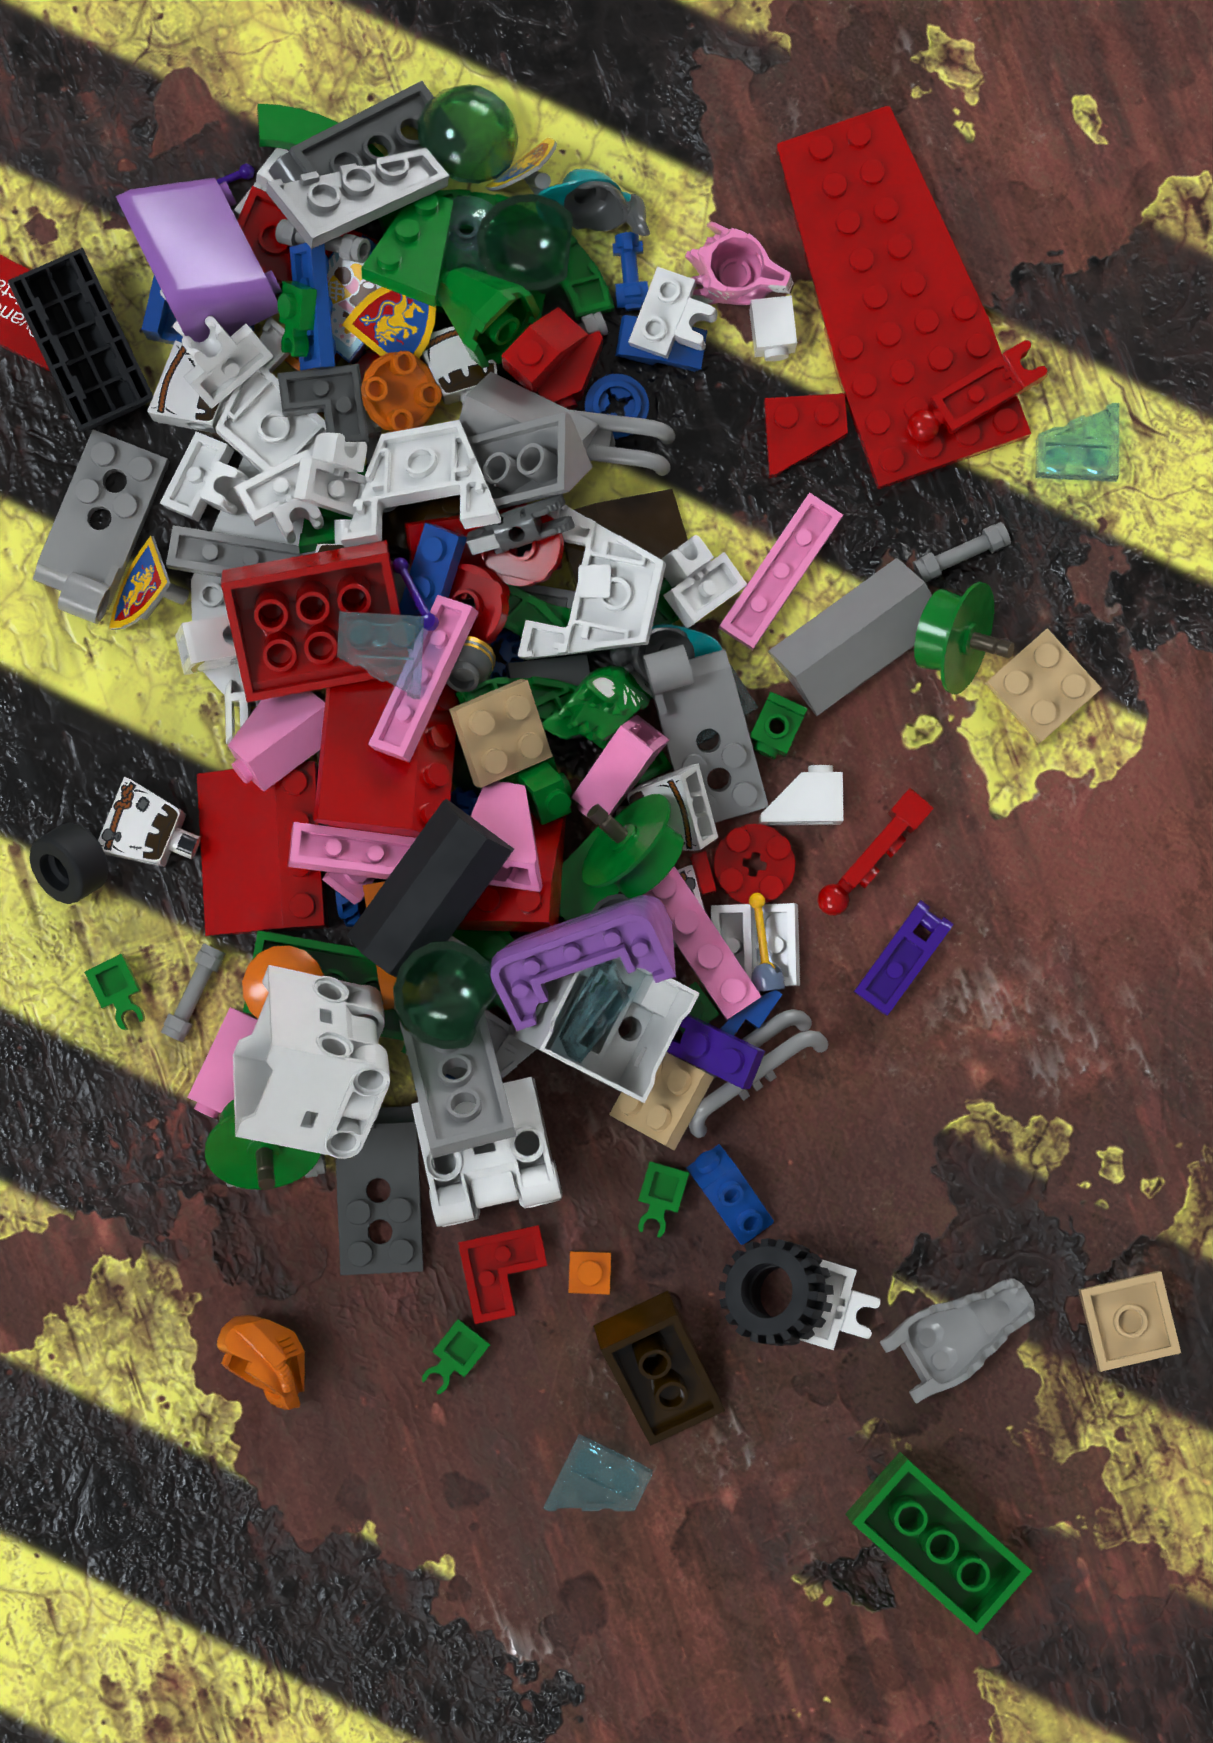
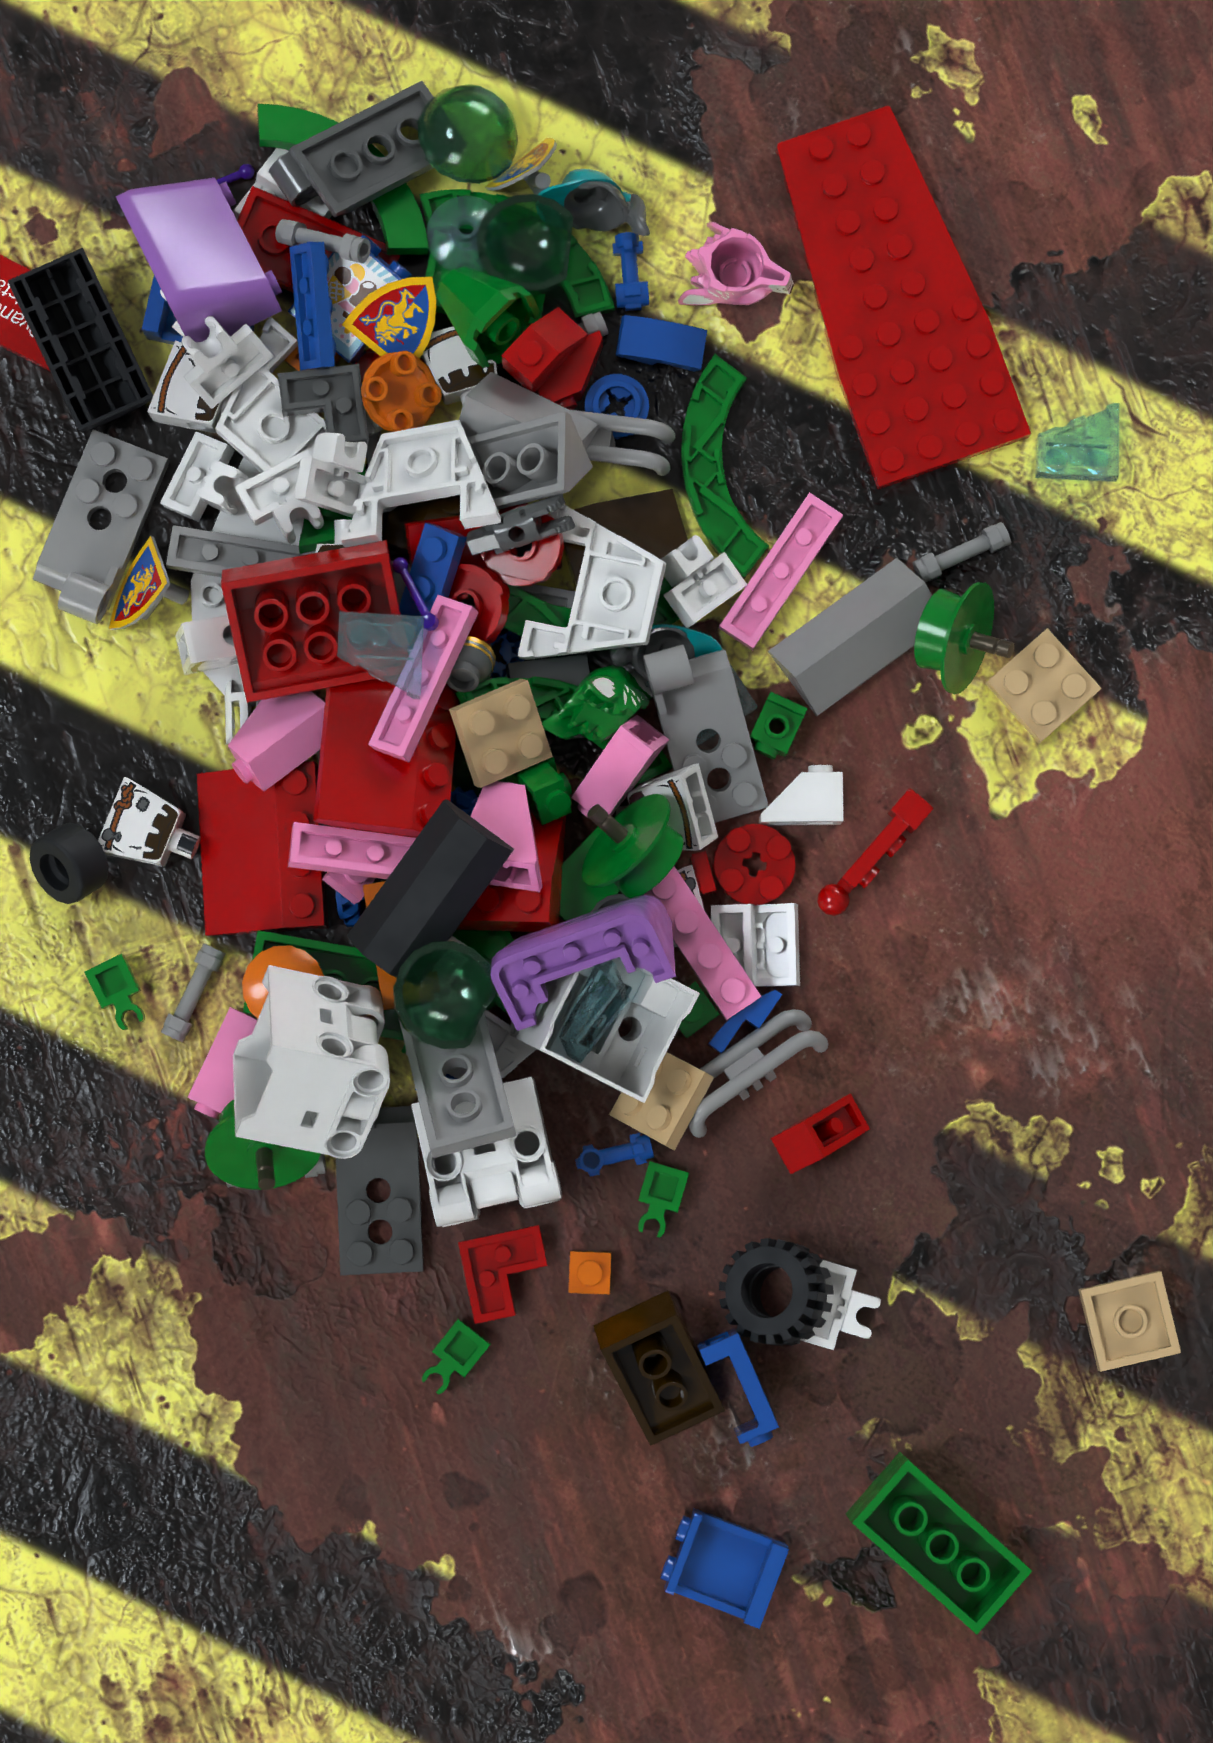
orange helmet [217,1315,305,1410] -> none
light grey wing [266,148,449,249] -> none
green plate [277,281,317,357] -> none
green wing [361,193,454,307] -> none
clear light blue wing [543,1434,653,1511] -> none
white sticker [578,565,611,598] -> none
white plate [628,266,717,359] -> none
dark purple plate [667,1014,765,1090] -> none
blue bracket [686,1144,774,1245] -> none
white brick [749,295,797,361] -> none
hinge [749,893,785,992] -> none
red wing [764,393,848,478] -> none
dark purple plate [853,900,953,1016] -> none
light grey animal [880,1278,1035,1403] -> none
red plate [907,340,1048,442] -> none
none -> blue bar [575,1133,654,1177]
none -> blue panel [660,1508,789,1629]
none -> green tile [681,354,769,579]
none -> blue panel [697,1328,779,1447]
none -> red slope [771,1094,870,1174]

